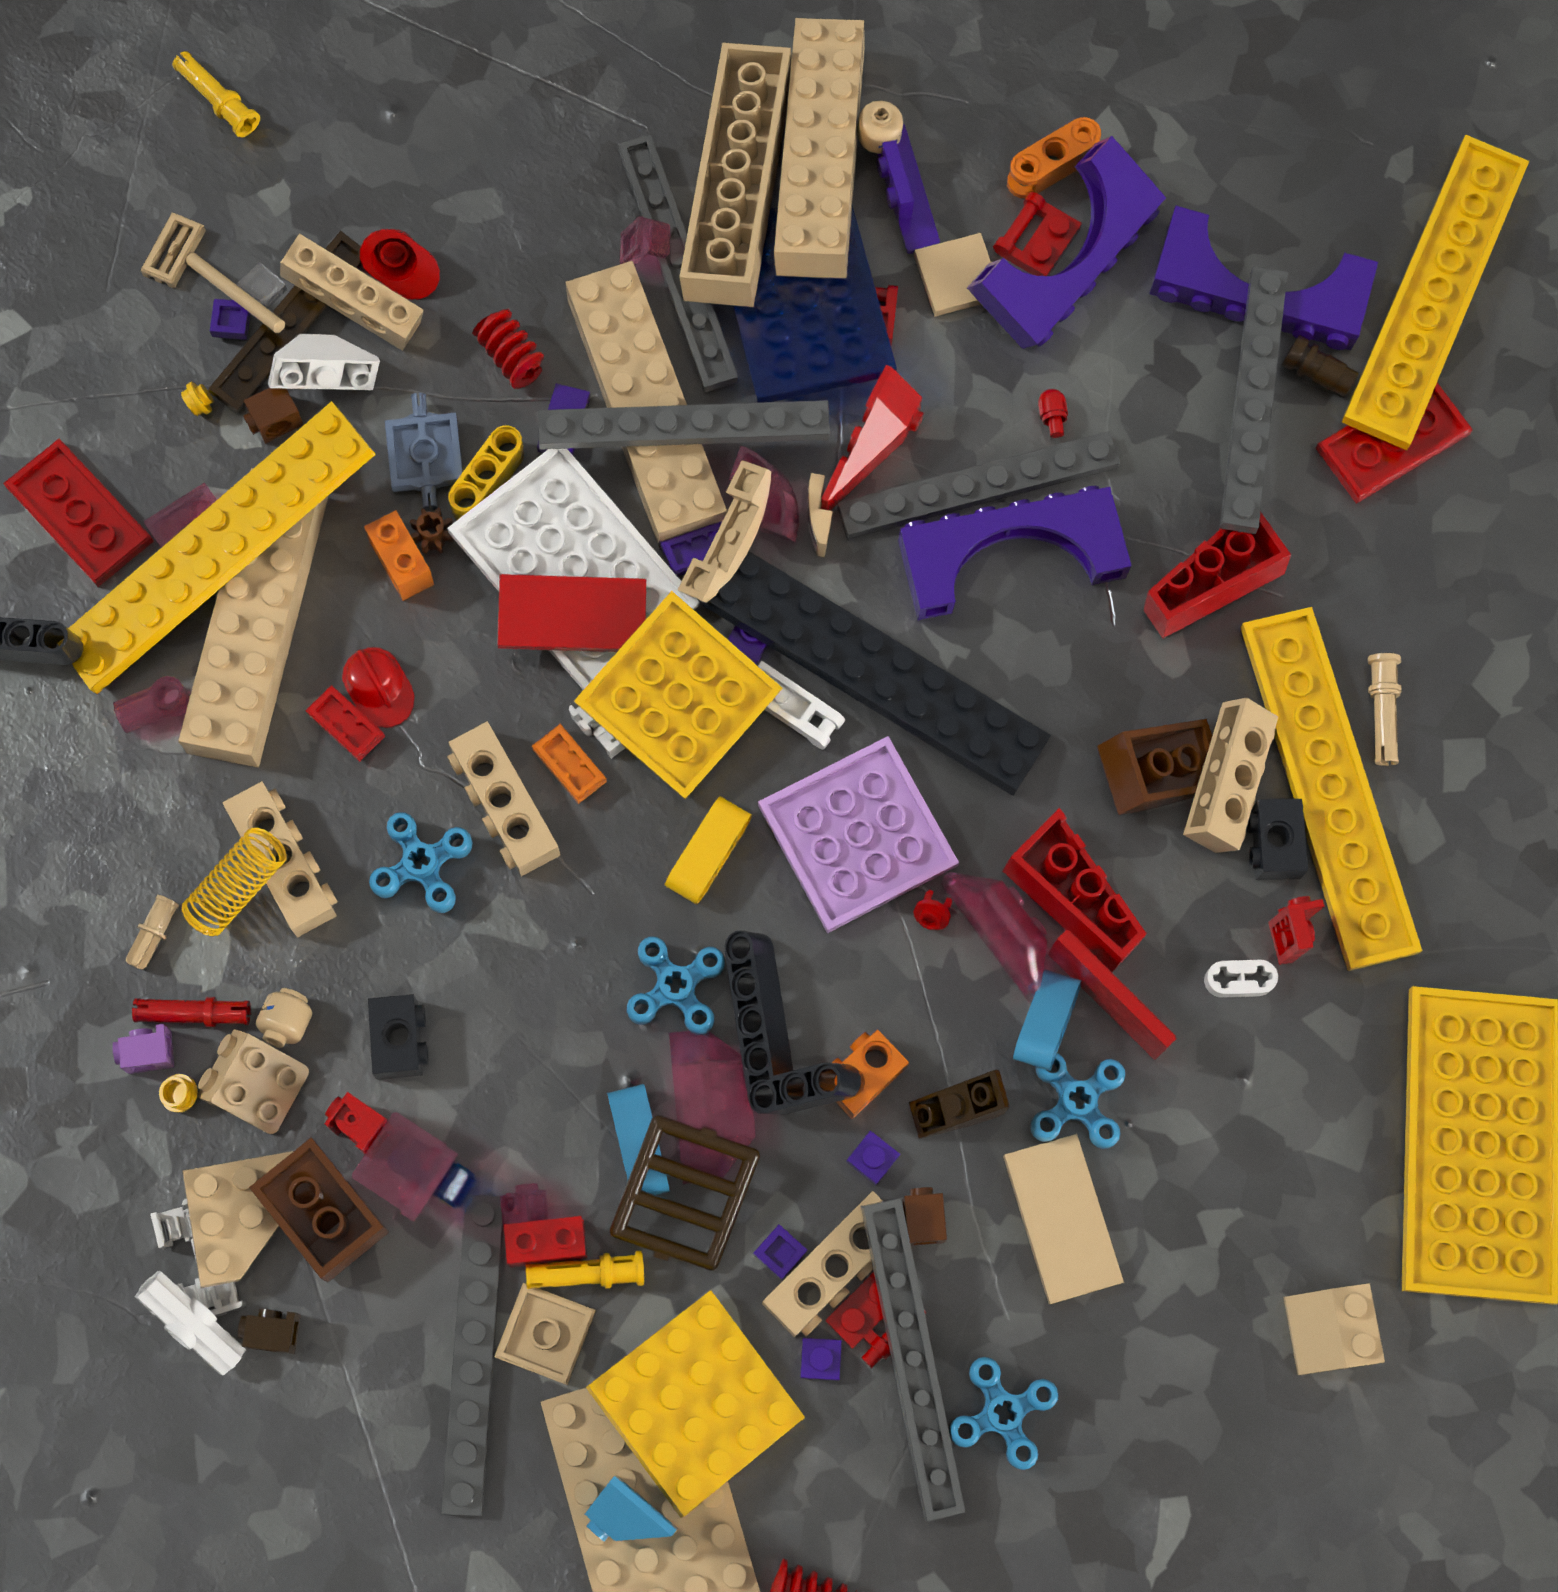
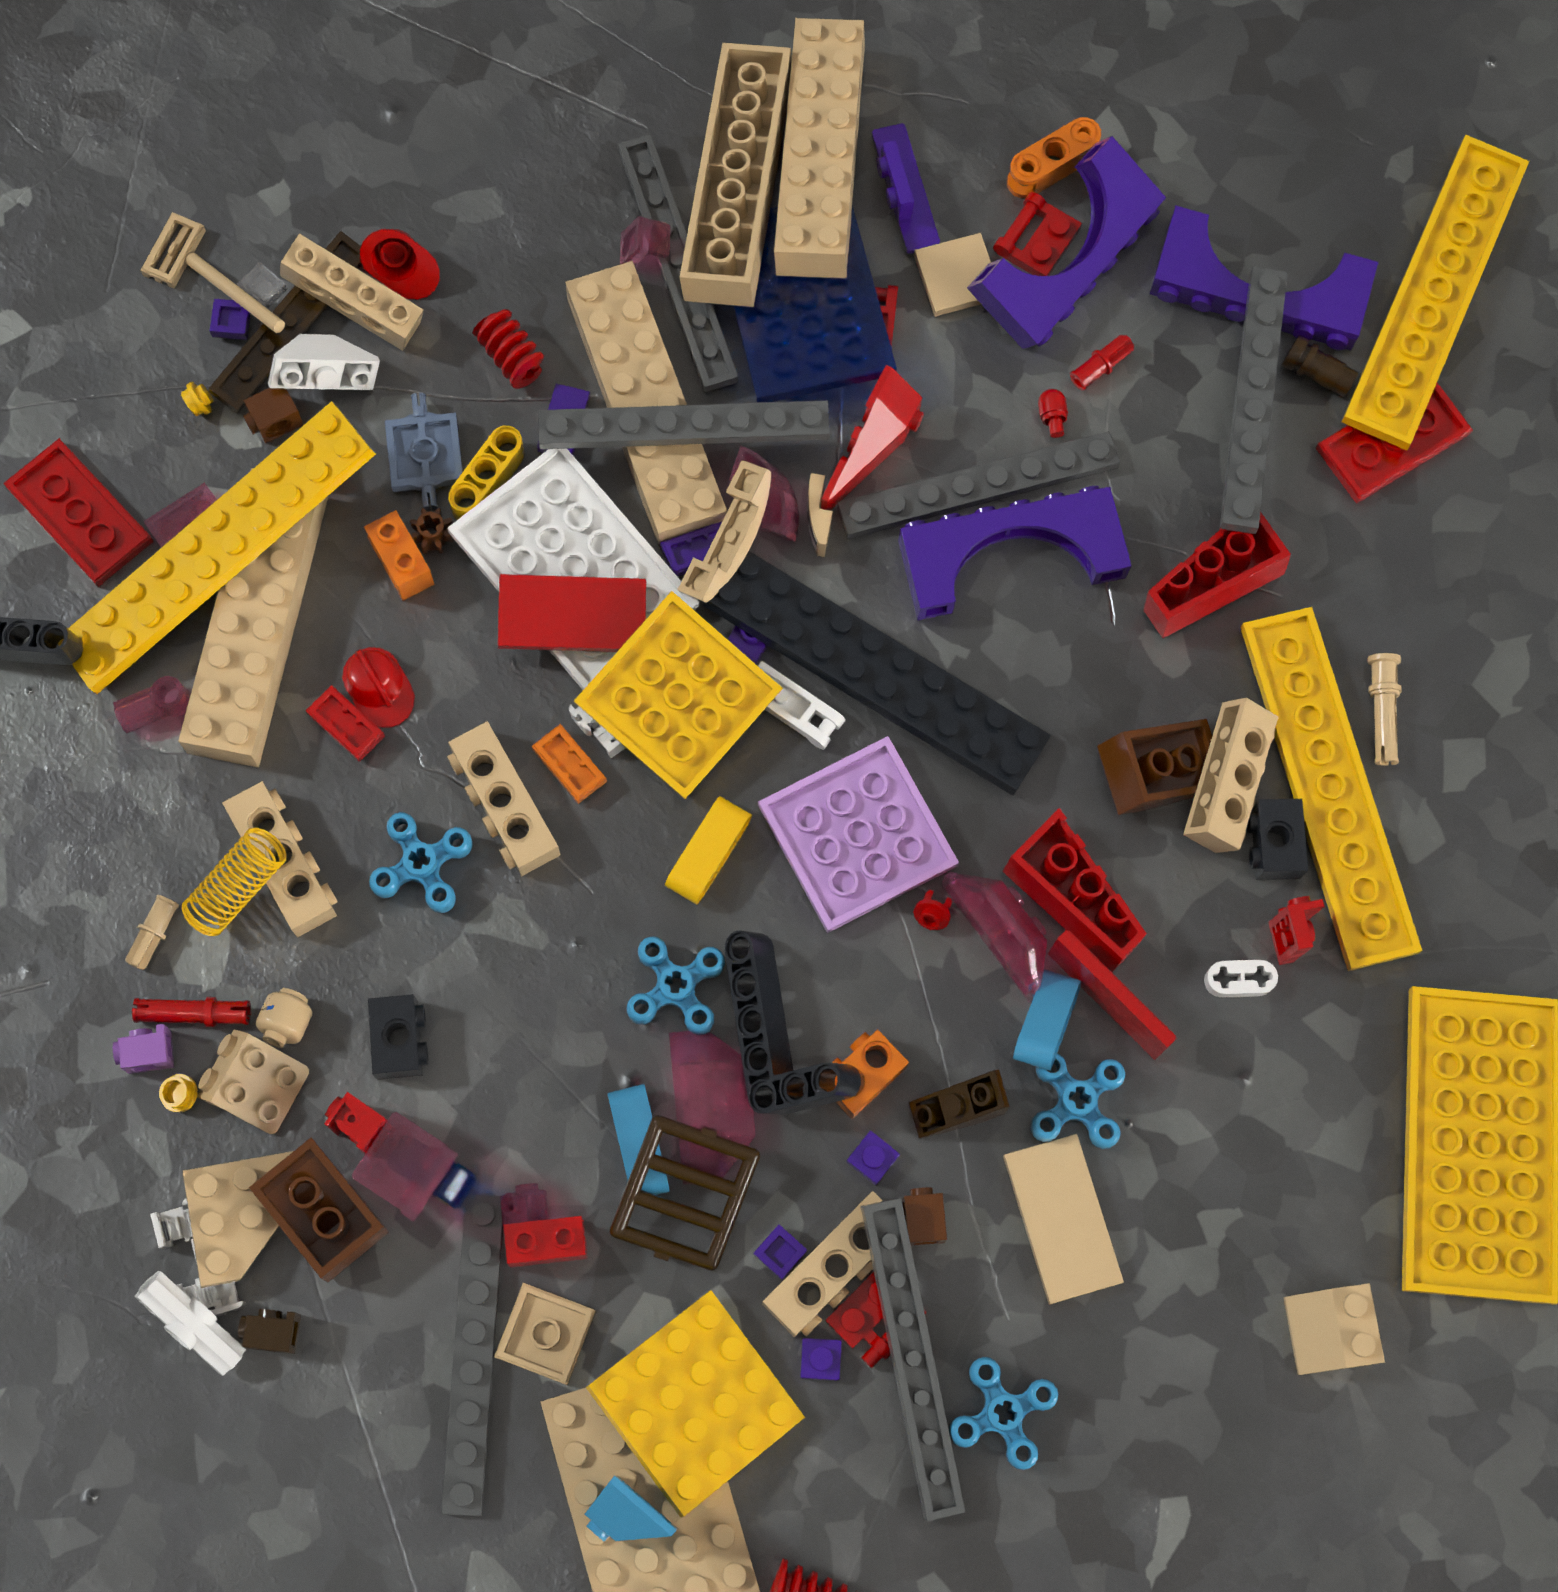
yellow pin [172,51,260,138] -> none
yellow pin [525,1251,644,1289] -> none
tan head [857,100,903,154] -> none
none -> red axle [1070,335,1135,391]

